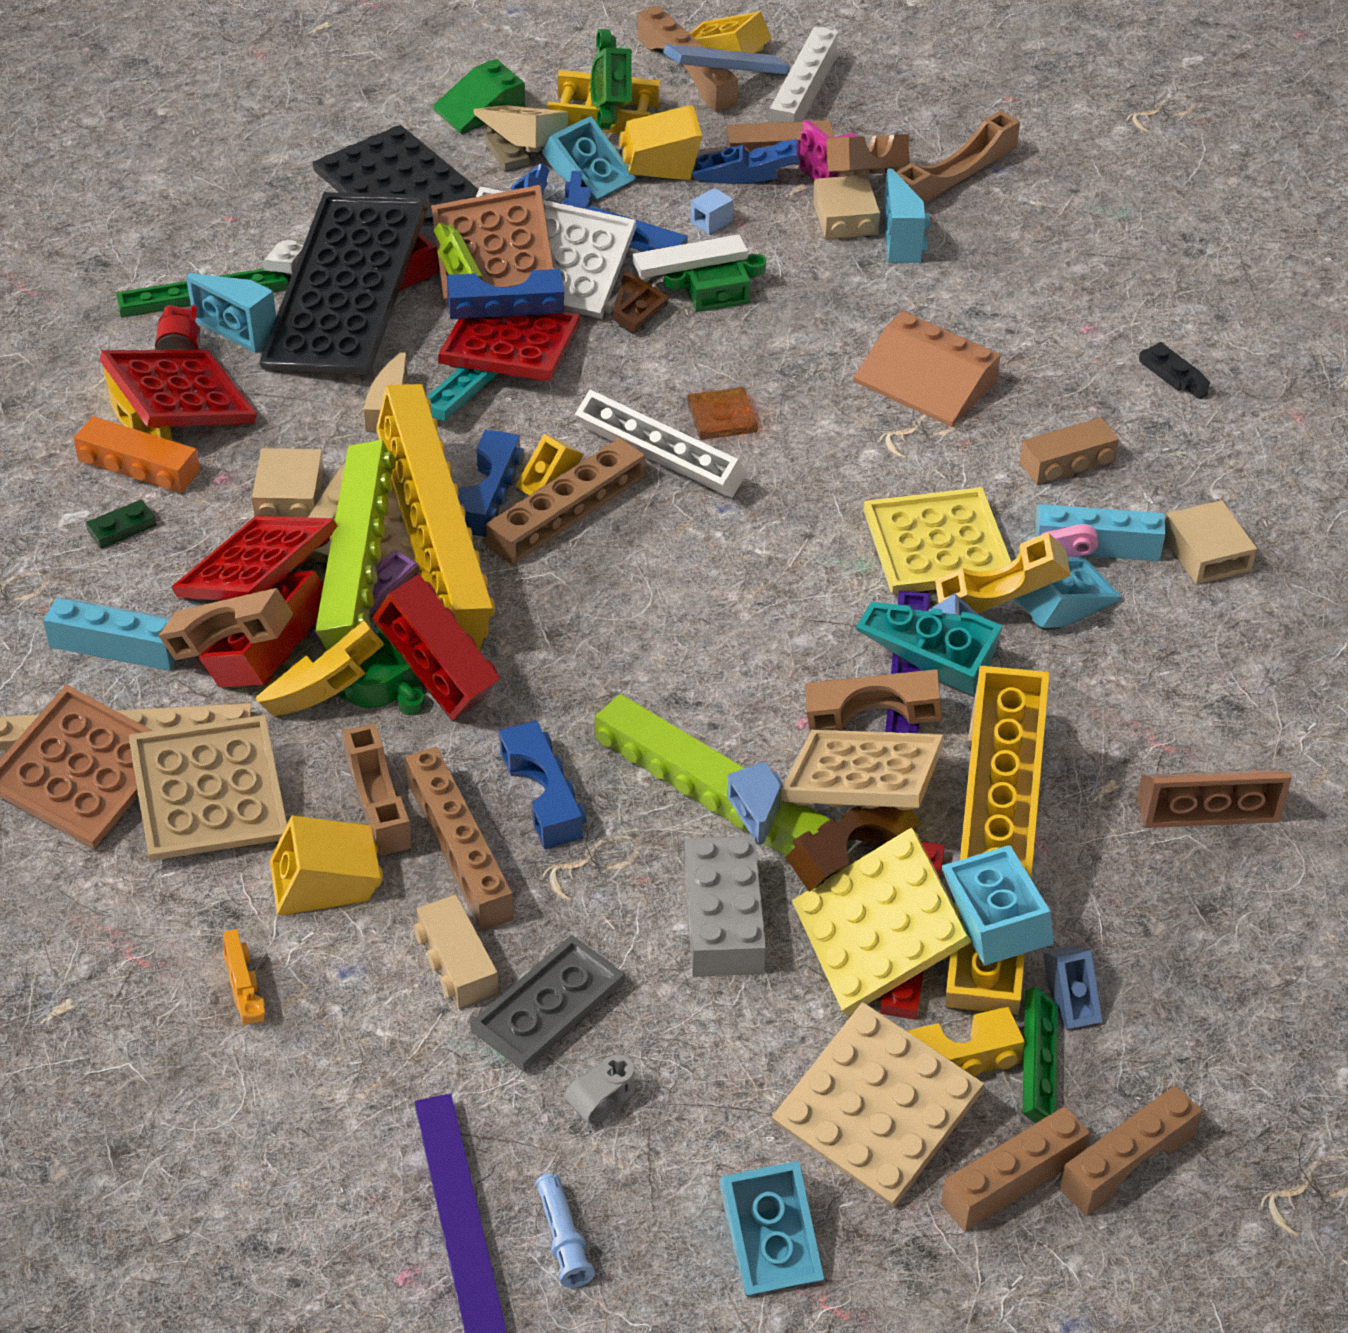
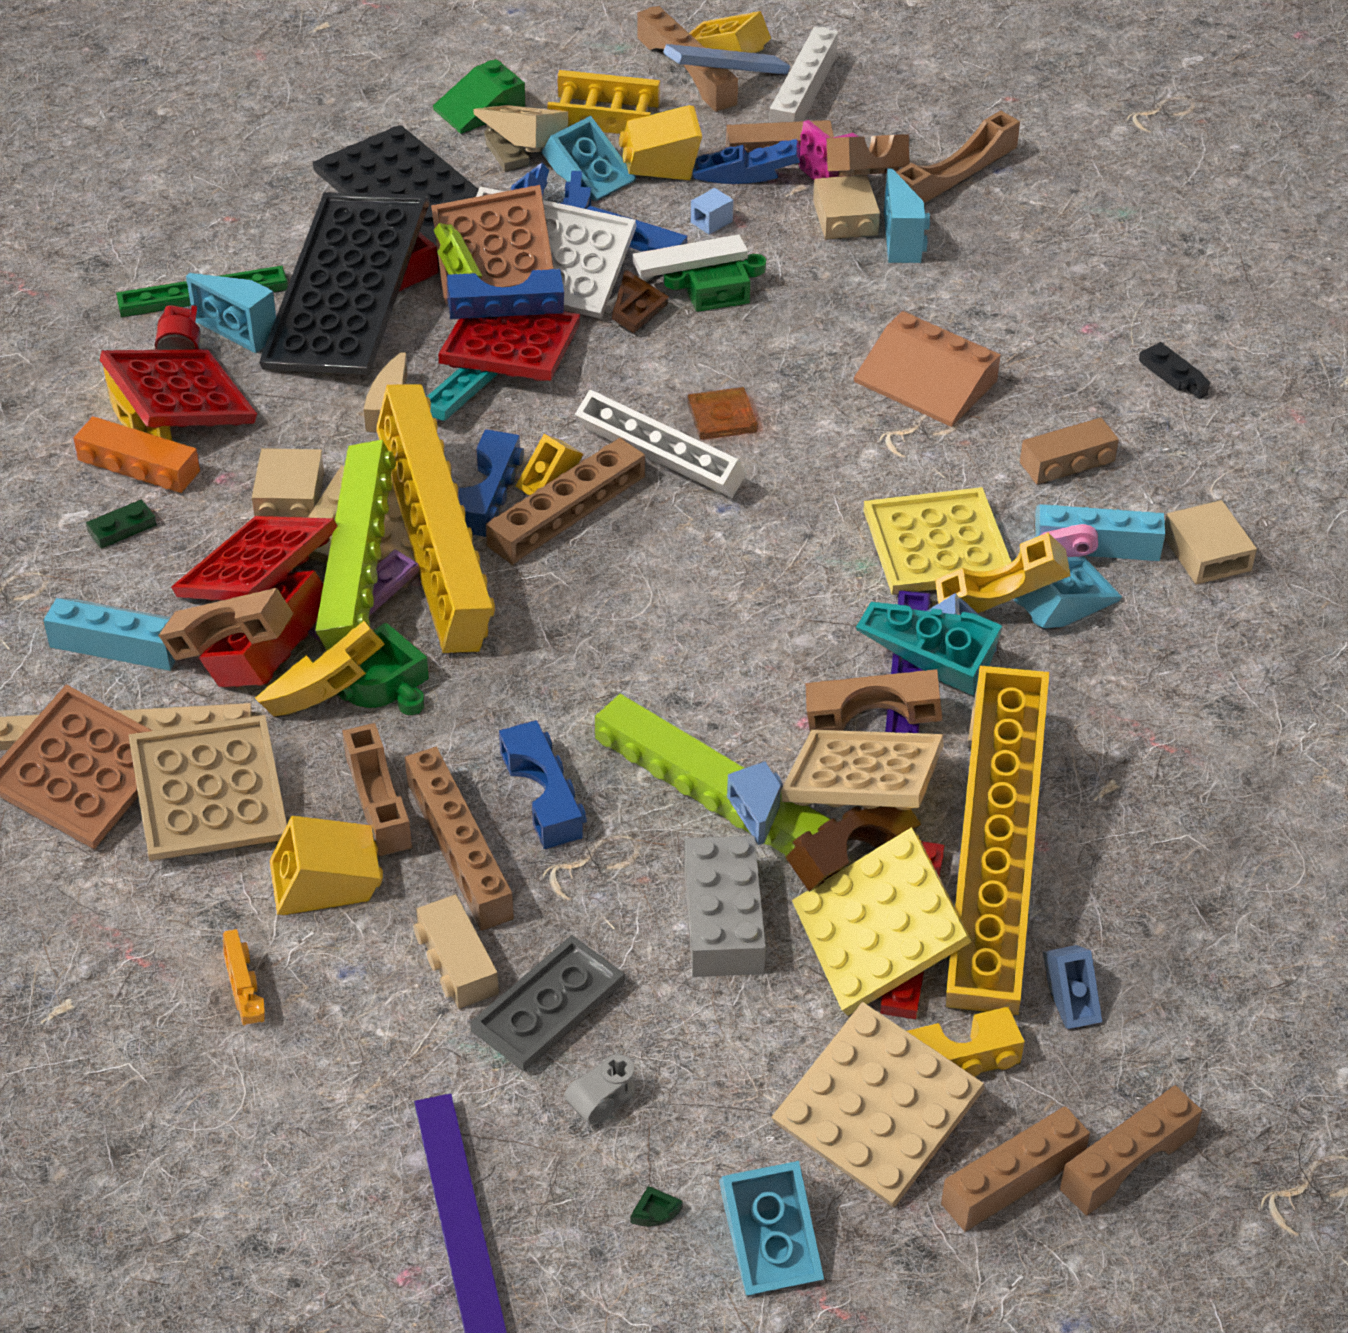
white plate [264,240,303,273] -> none
red brick [372,574,500,721] -> none
light blue pin [536,1173,595,1288] -> none
green piece [590,29,632,130] -> none
medium azure slope [942,845,1054,966] -> none
green tile [1022,986,1058,1124] -> none
nougat slope [1137,769,1292,828] -> none
none -> dark green tile [630,1186,683,1227]

